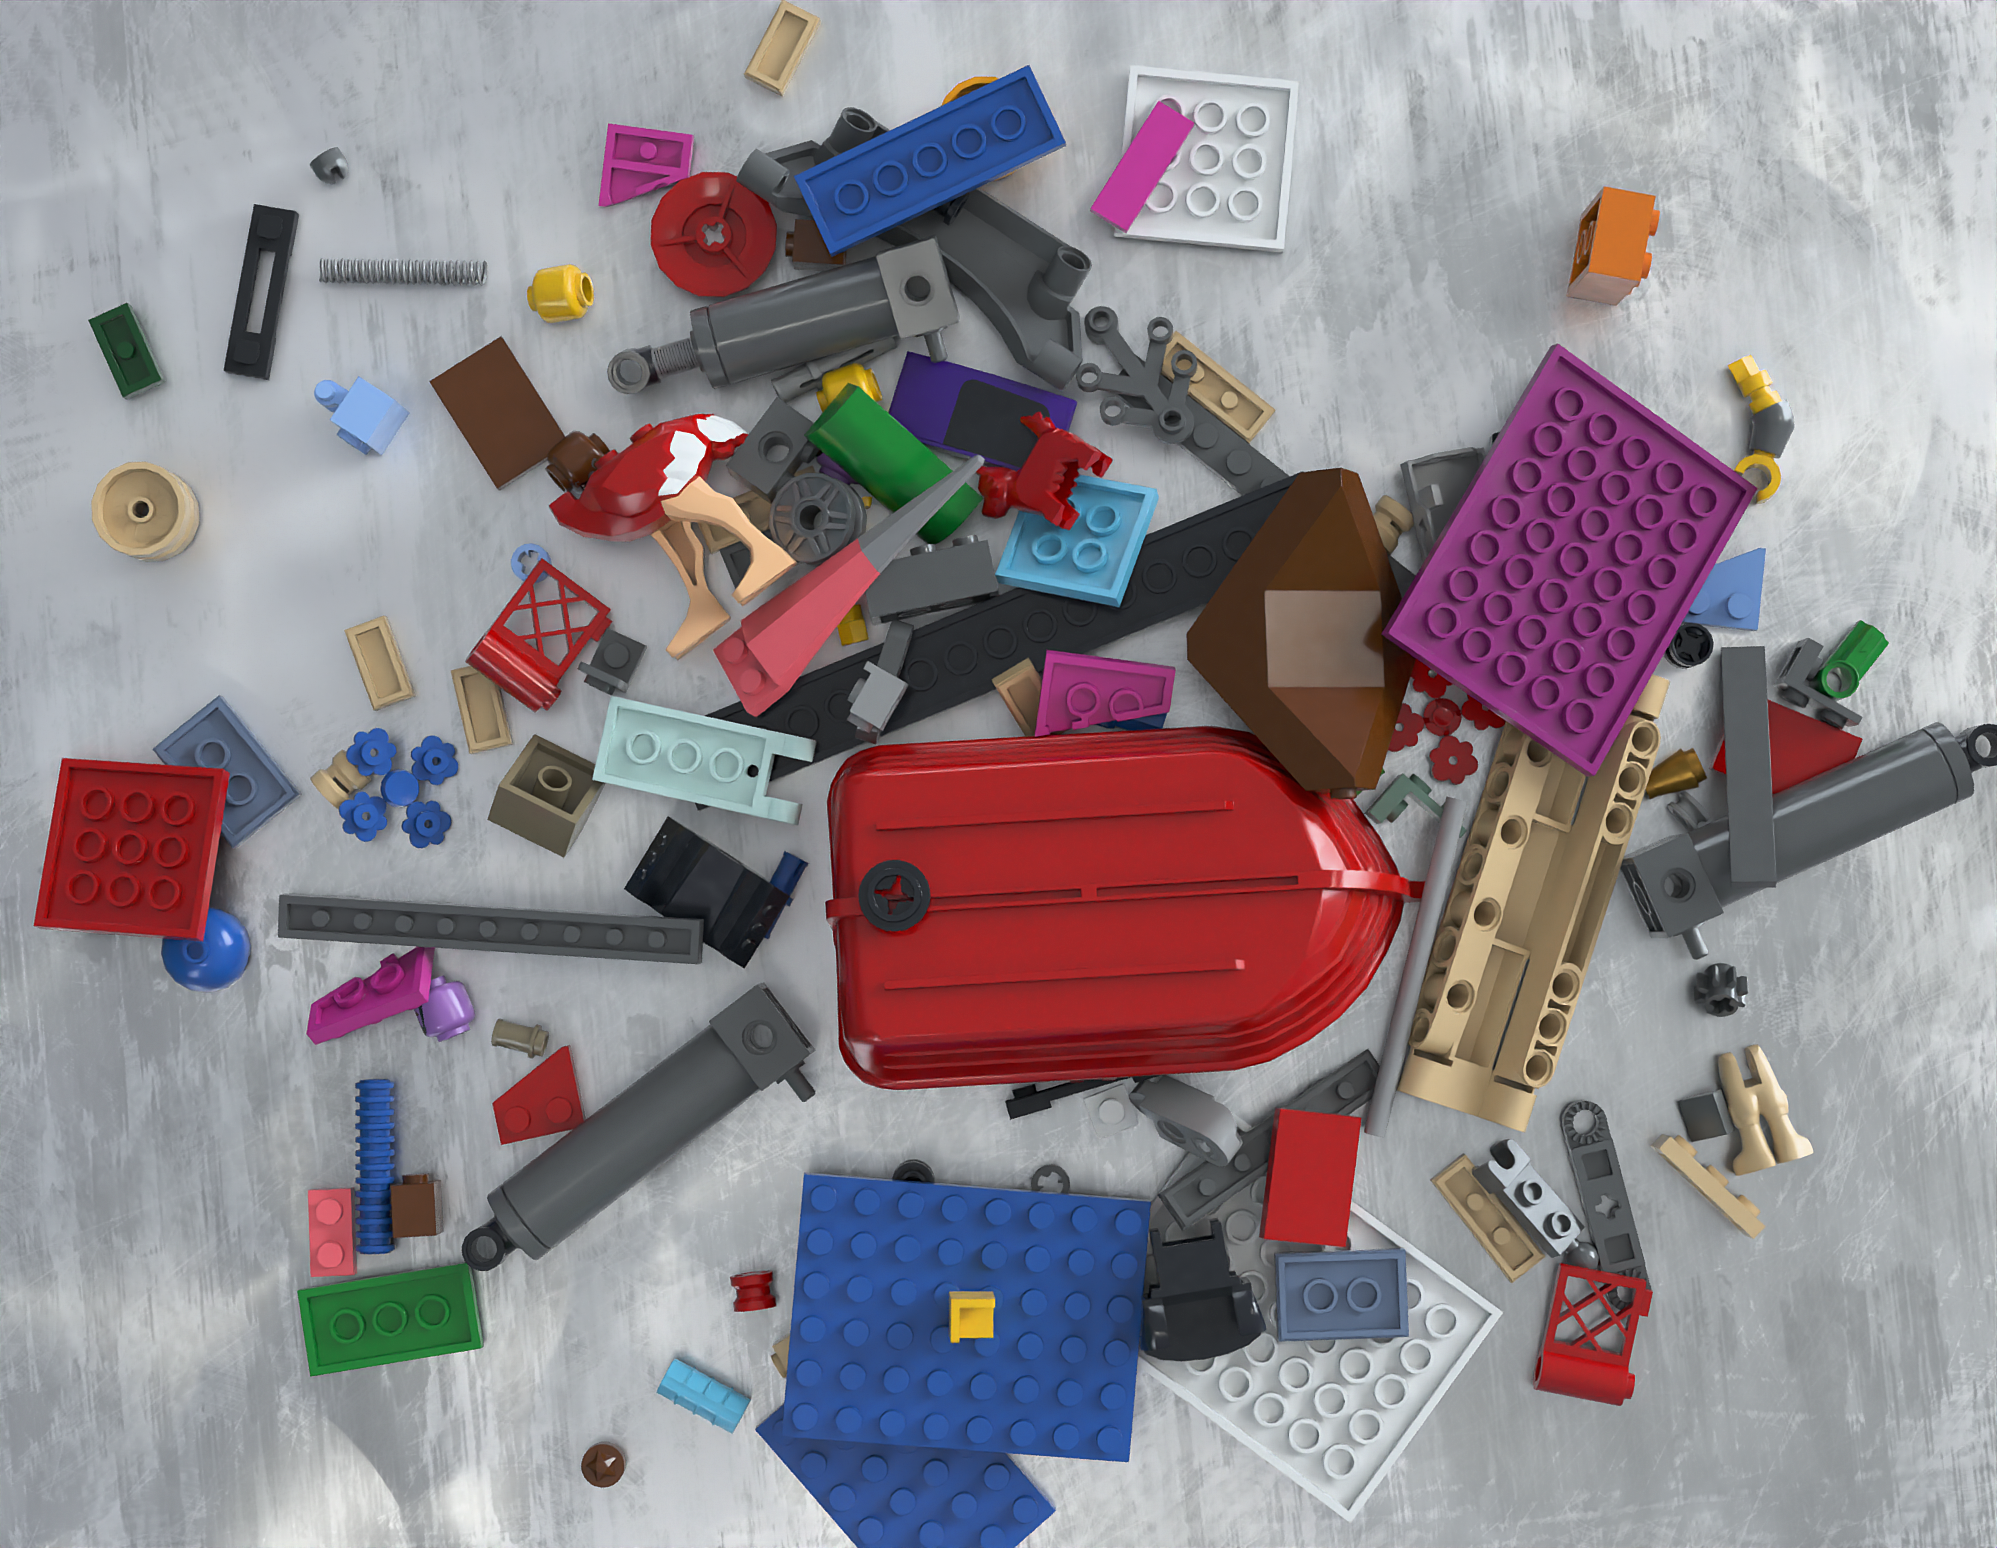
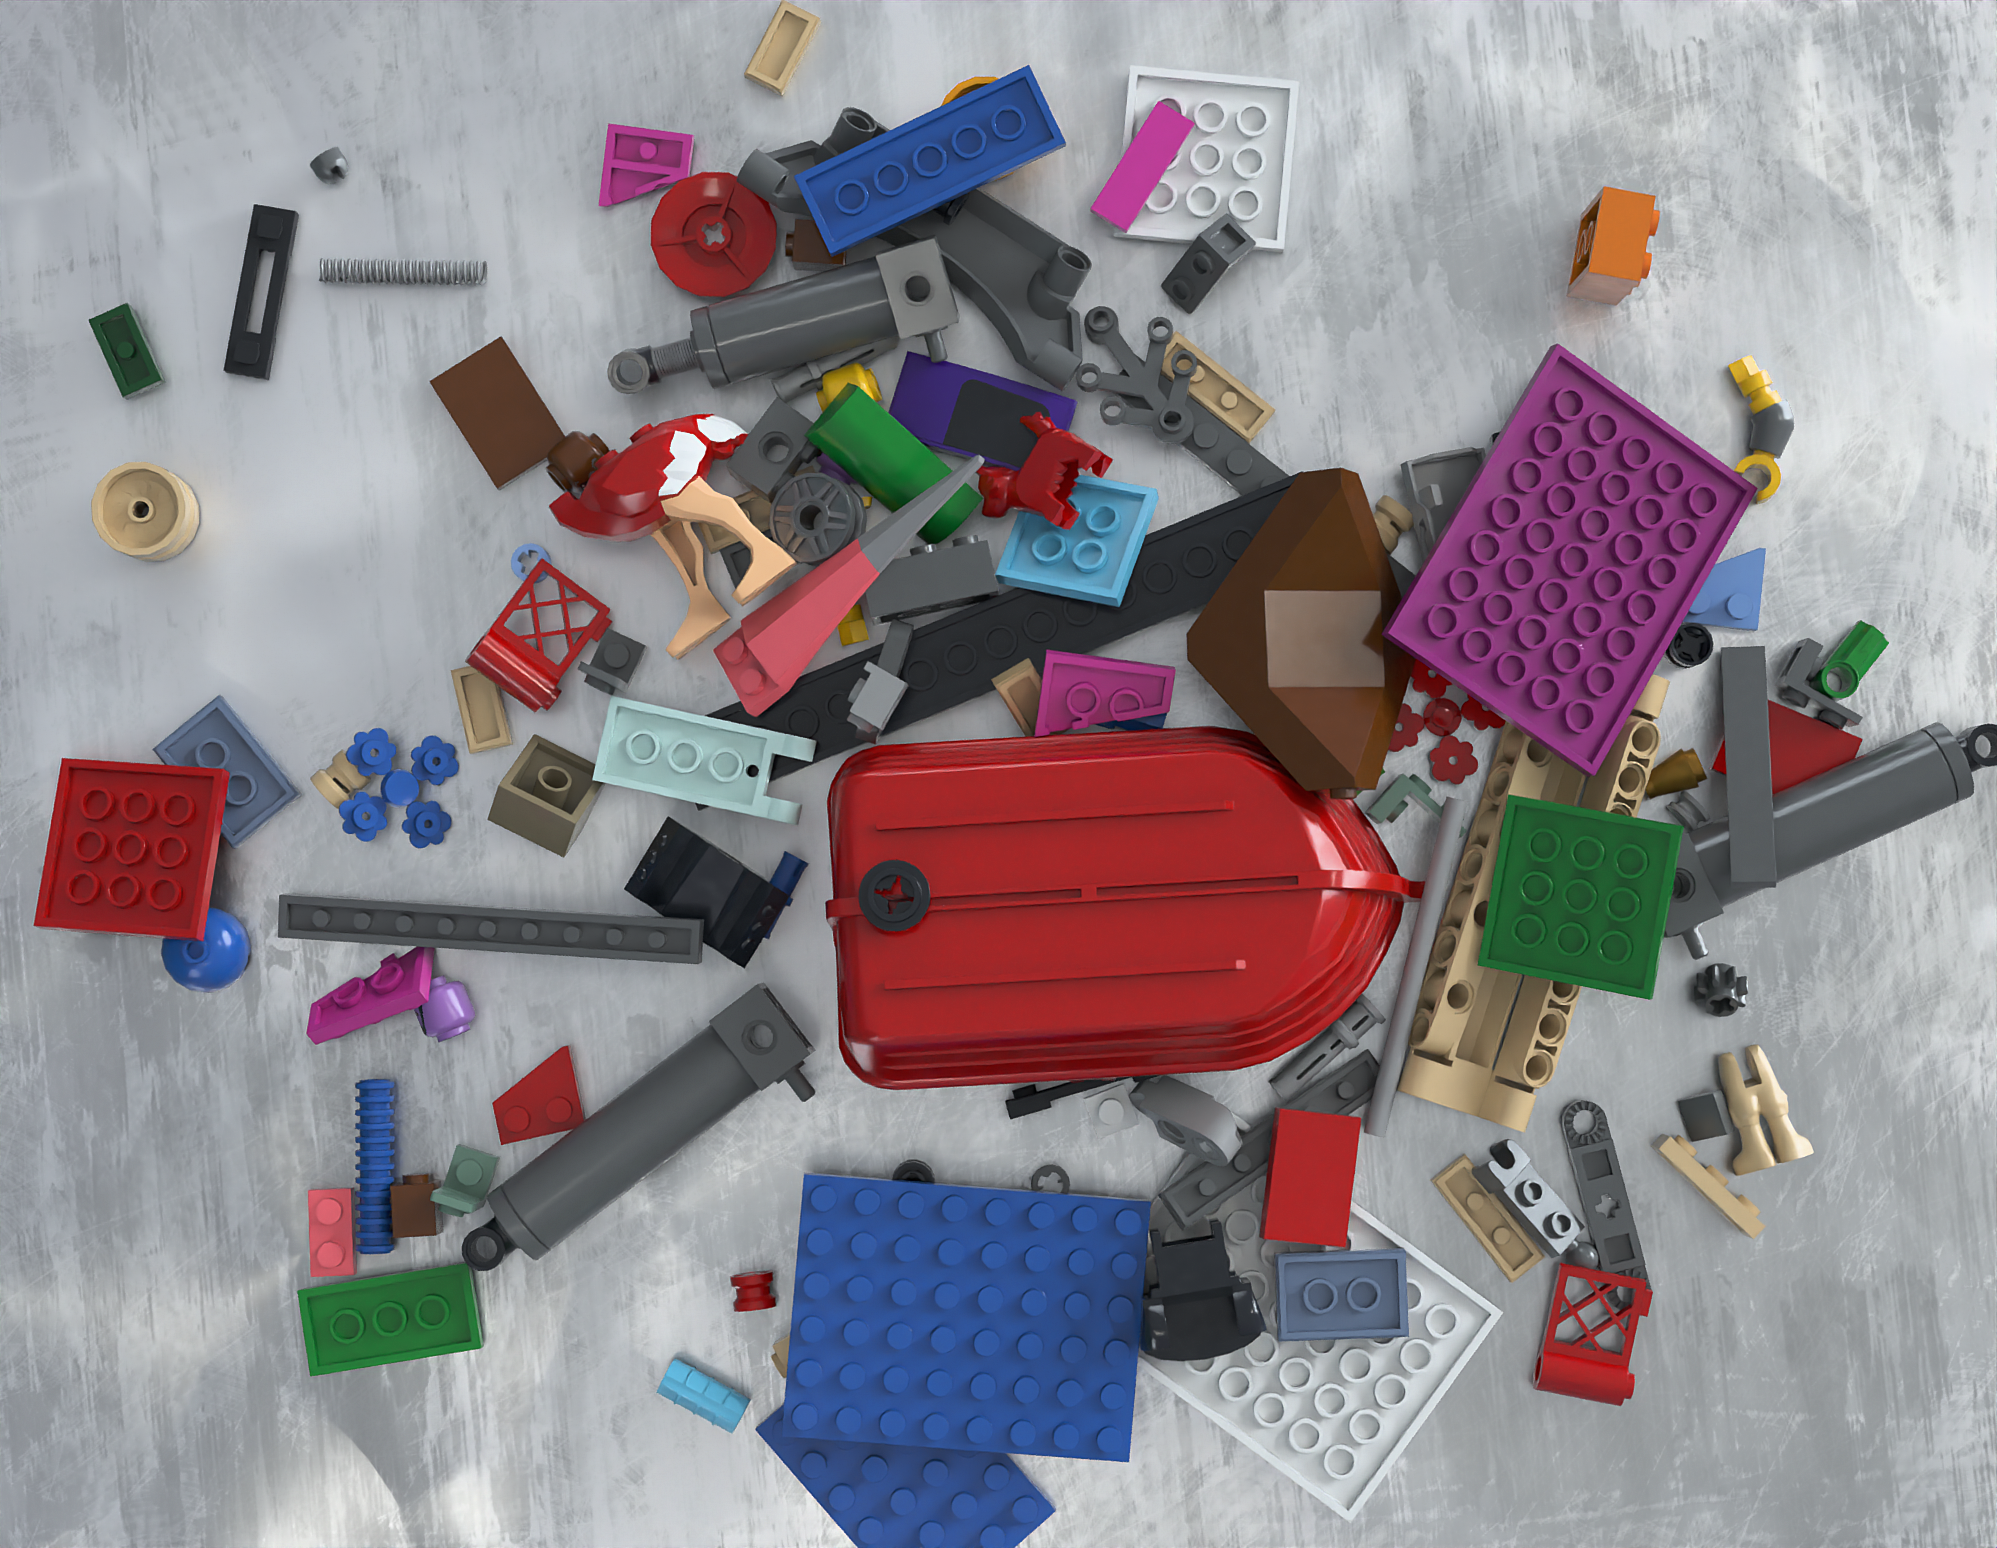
light blue brick [314,376,410,455] -> none
tan tile [344,616,416,711] -> none
dark tan pin [491,1019,549,1059] -> none
yellow head [527,264,594,323] -> none
reddish brown tile [581,1442,626,1488] -> none
yellow panel [949,1291,995,1343] -> none
none -> sand green bracket [430,1144,500,1217]
none -> dark grey bracket [1161,213,1256,314]
none -> light grey pin [1269,993,1386,1102]
none -> green plate [1478,794,1684,1000]

